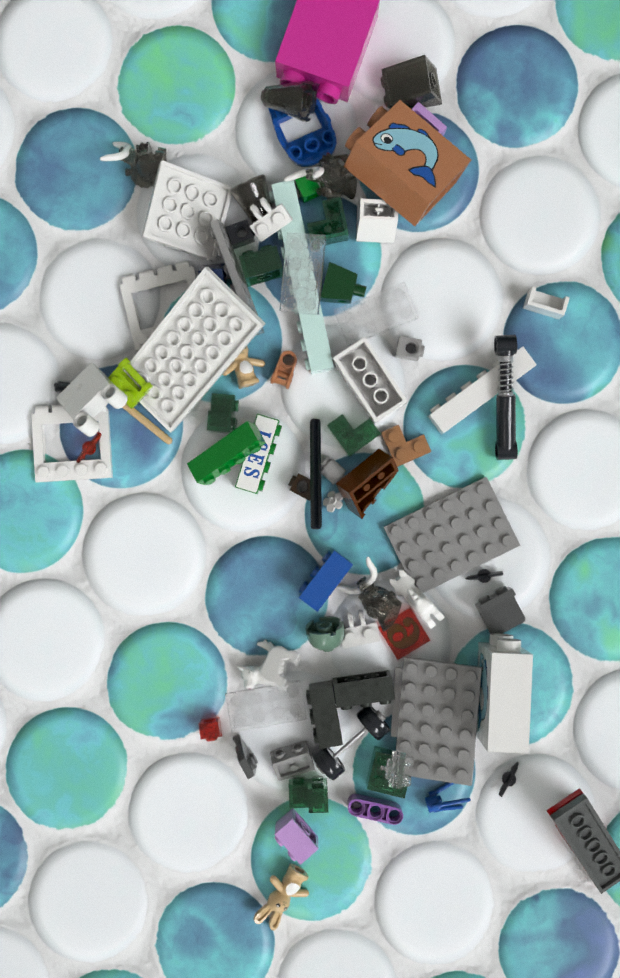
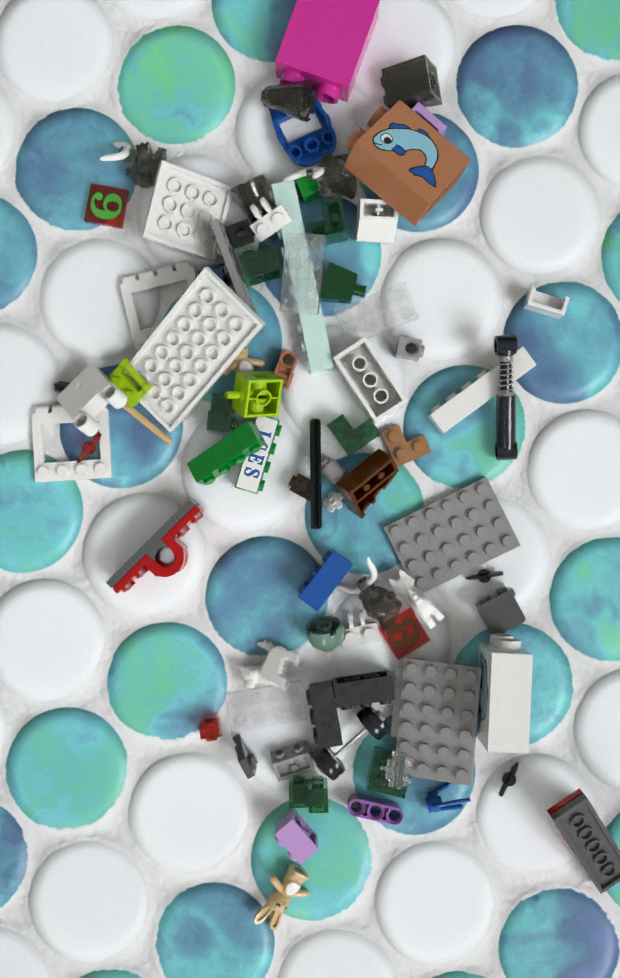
none -> clear red tile [84,183,129,229]
none -> red piece [106,499,204,593]
none -> lime piece [225,371,283,418]

